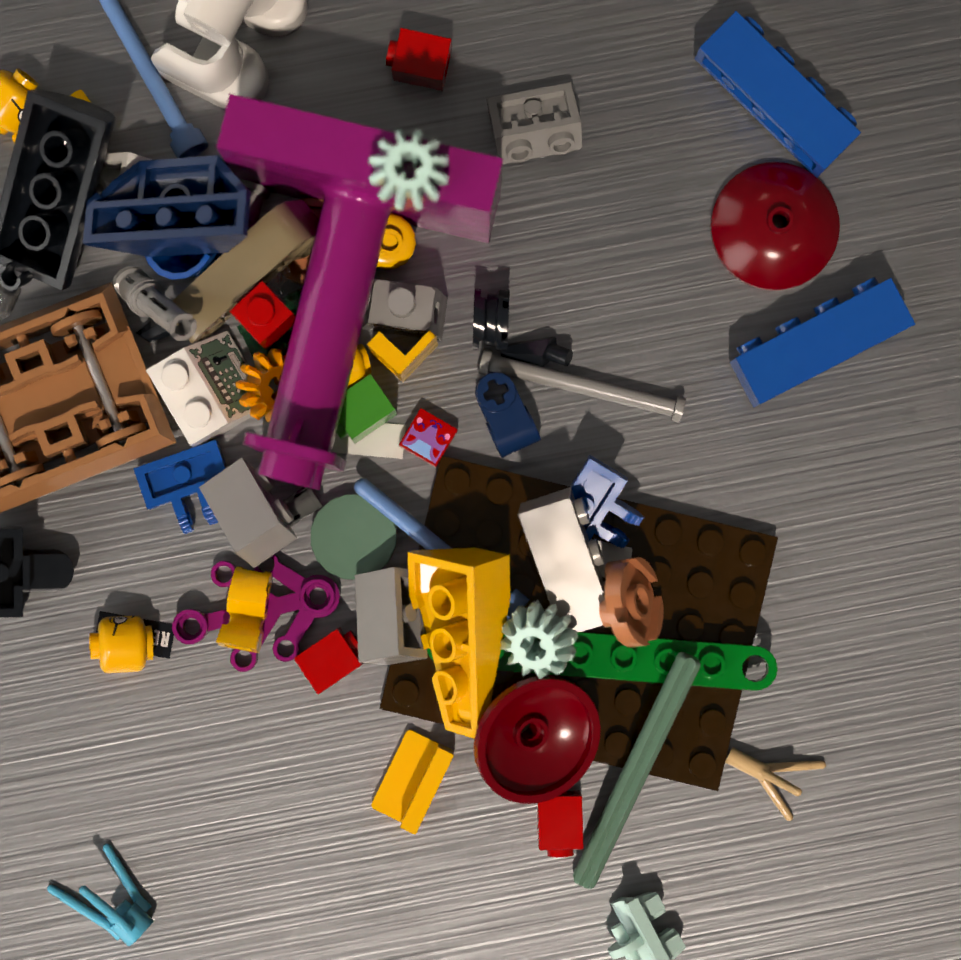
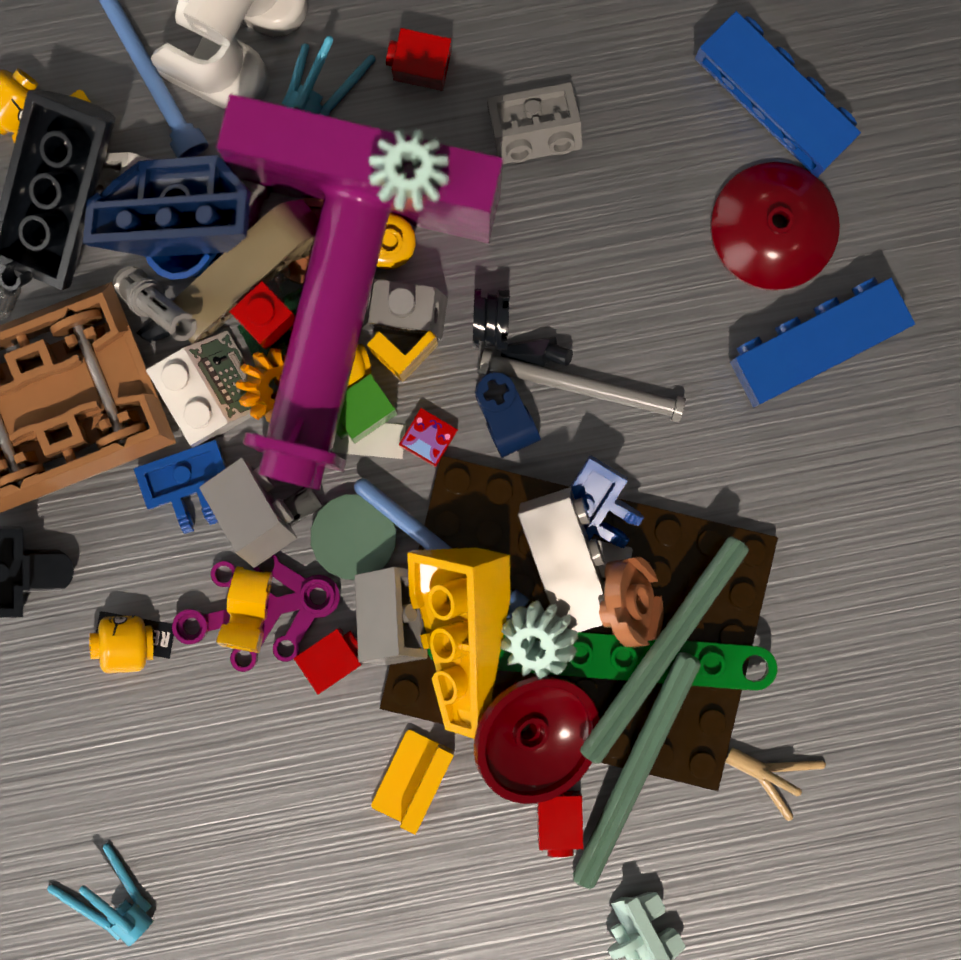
none -> medium azure plant [282,36,376,117]
none -> sand green axle [580,537,749,764]

